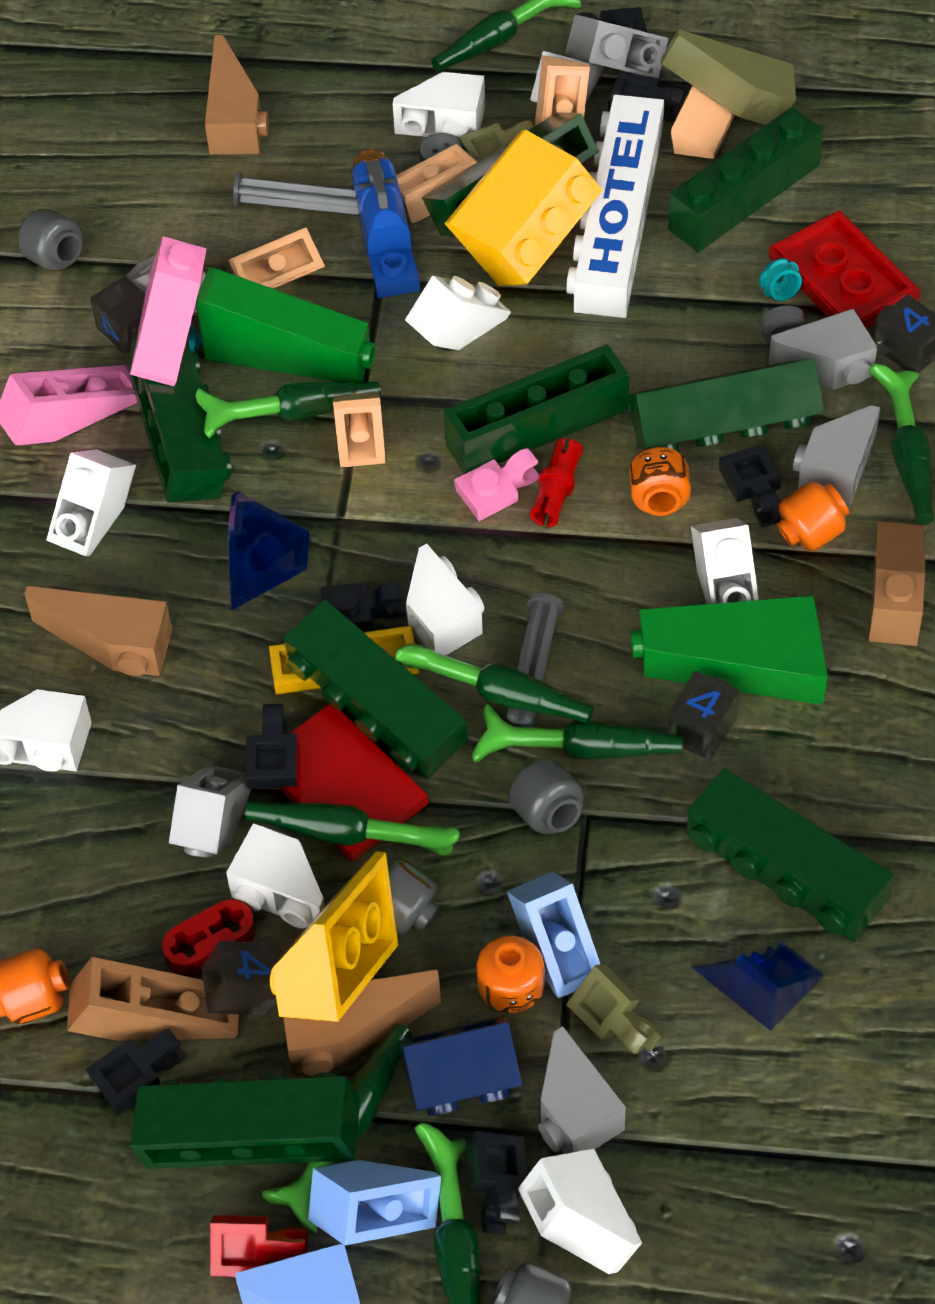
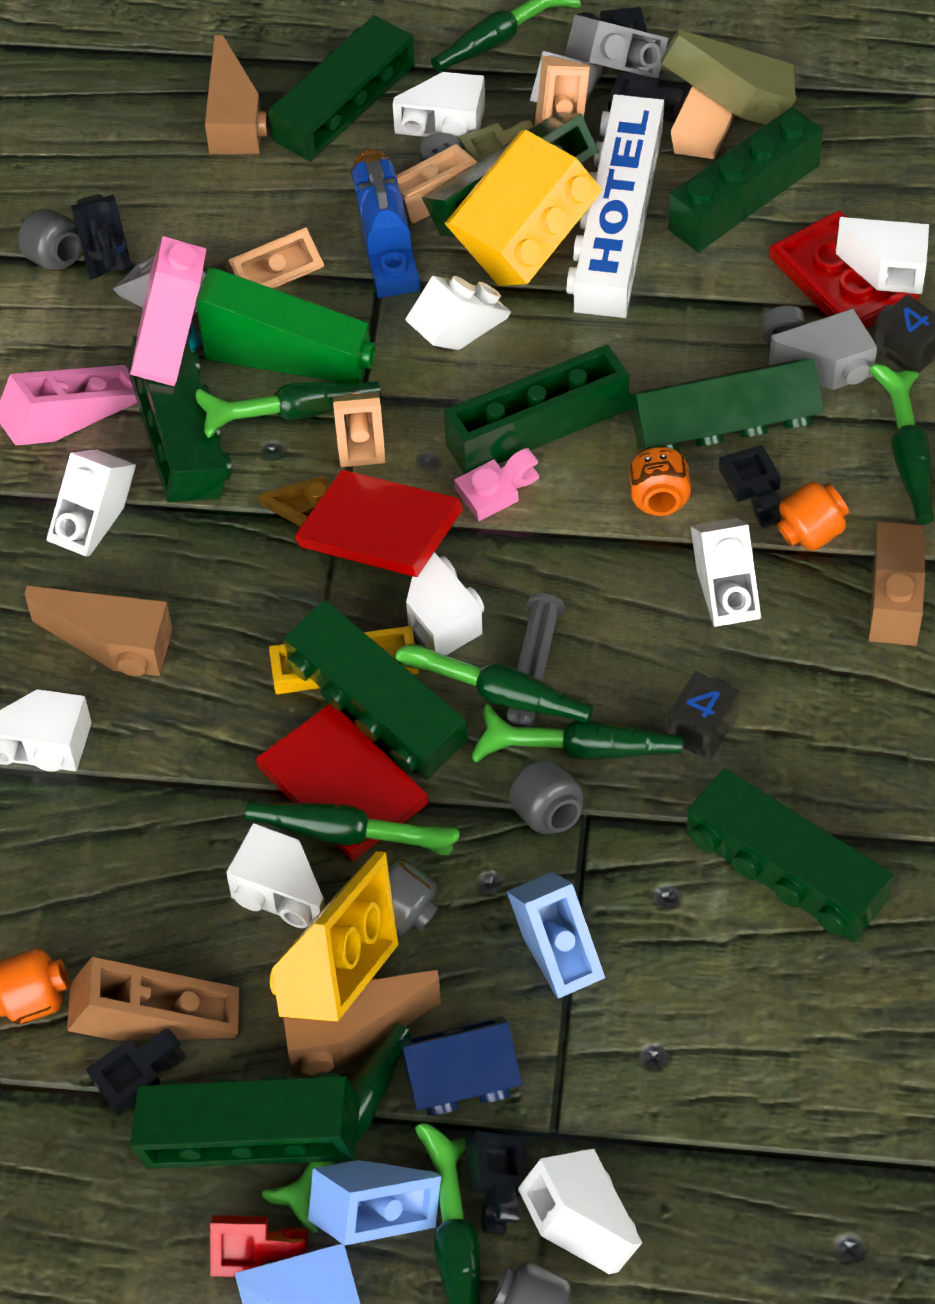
clear smoke brick [90,276,146,357] -> none
red beam [162,900,256,977] -> none
slope [169,764,251,857] -> none
clear smoke brick [201,941,280,1016] -> none
clear blue slope [228,491,310,611] -> none
axle [233,172,359,215] -> none
black plate [245,704,299,789] -> none
black plate [321,581,406,632] -> none
orange head [476,935,545,1014] -> none
red pin [529,438,584,527] -> none
light grey slope [538,1026,626,1154] -> none
olive plate [566,964,663,1054] -> none
green slope [630,596,828,704] -> none
clear blue slope [691,943,824,1031] -> none
teal plate [759,258,802,301] -> none
light grey slope [793,405,881,505] -> none
none -> black hips [71,194,132,280]
none -> pearl gold piece [258,475,331,526]
none -> dark green brick [268,15,415,162]
none -> red tile [294,470,463,577]
none -> white slope [836,217,929,294]

